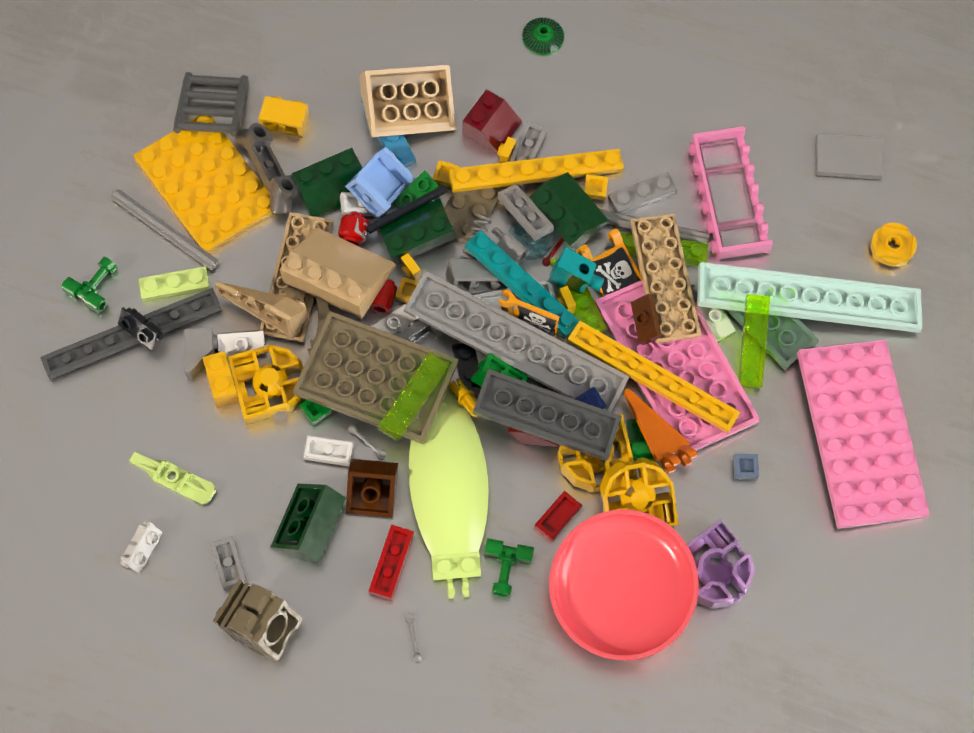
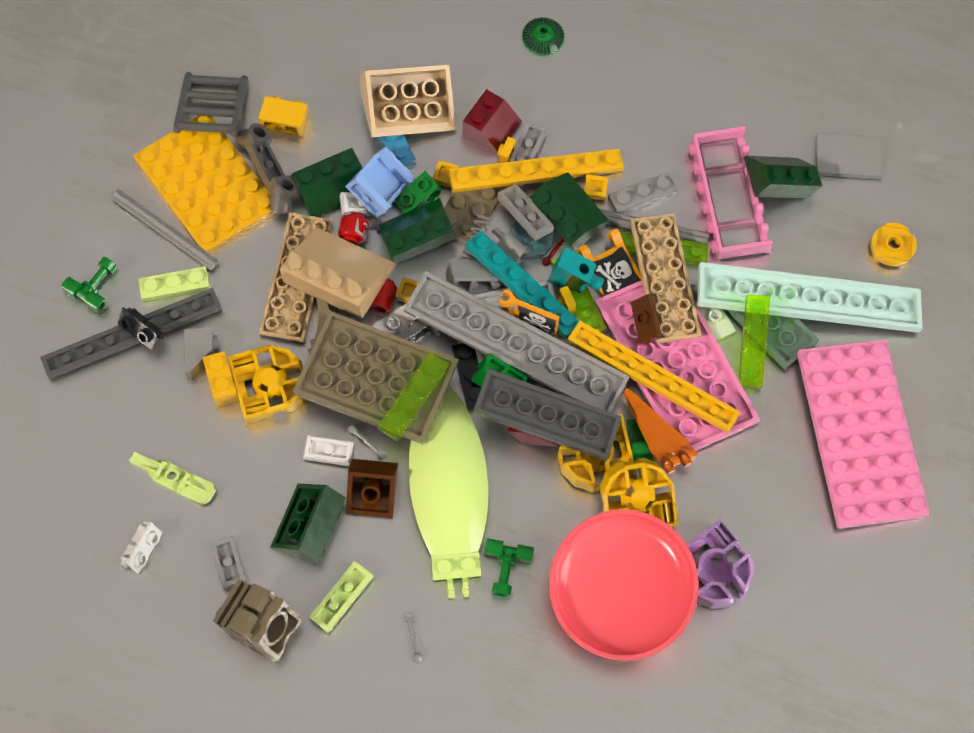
tan wedge [215,281,308,338] -> none
white plate [217,330,265,356] -> none
green plate [299,400,332,425] -> none
black bar [366,184,448,234] -> none
red plate [368,524,414,600] -> none
yellow plate [401,253,422,281] -> none
yellow axle [449,379,479,417] -> none
red tile [534,490,583,542] -> none
clear blue plate [575,387,607,409] -> none
sand blue plate [733,454,759,479] -> none
none -> yellowish green plate [309,561,373,634]
none -> dark green slope [743,155,822,199]

